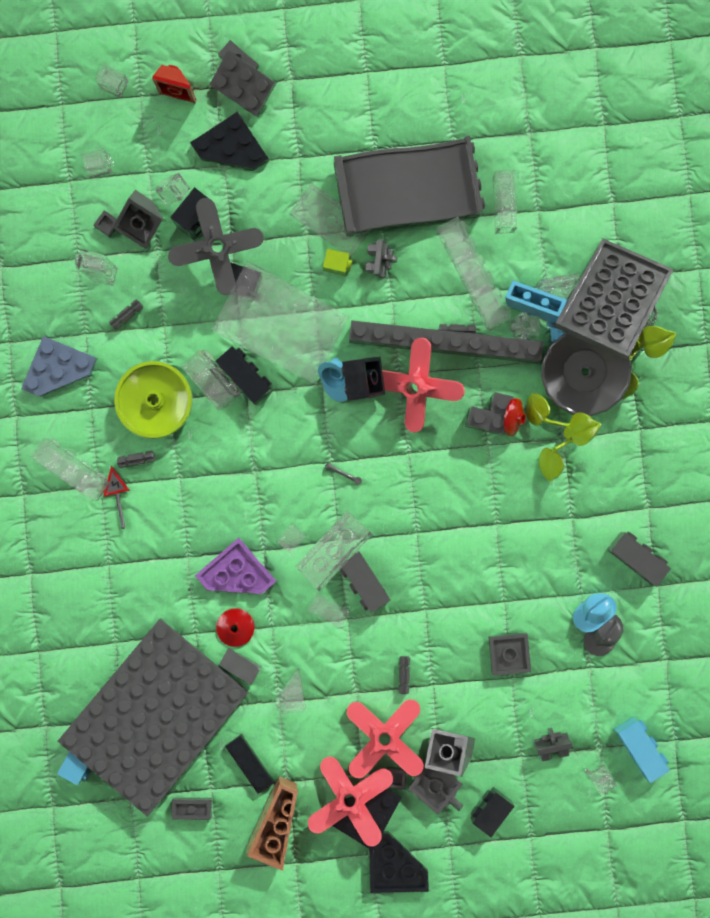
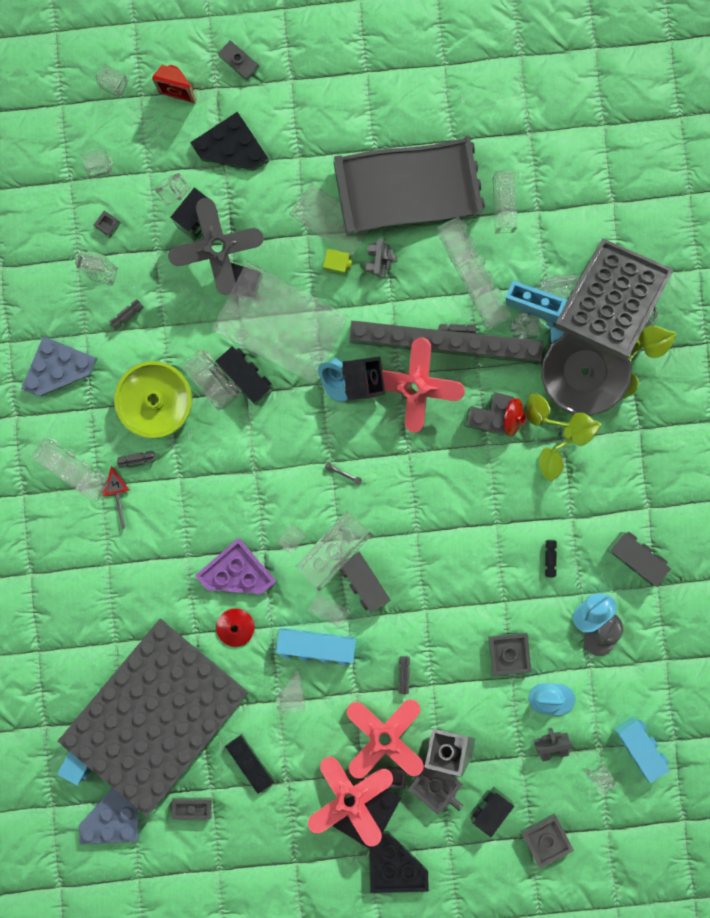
dark grey slope [113,190,163,249] -> none
dark grey plate [209,50,277,117] -> none
dark grey slope [219,648,262,685] -> none
nougat wedge [247,776,298,871] -> none
none -> sand blue plate [79,788,139,844]
none -> medium azure brick [276,628,356,666]
none -> dark grey plate [521,813,574,868]
none -> medium azure piece [529,683,575,715]
none -> black axle [545,540,557,578]

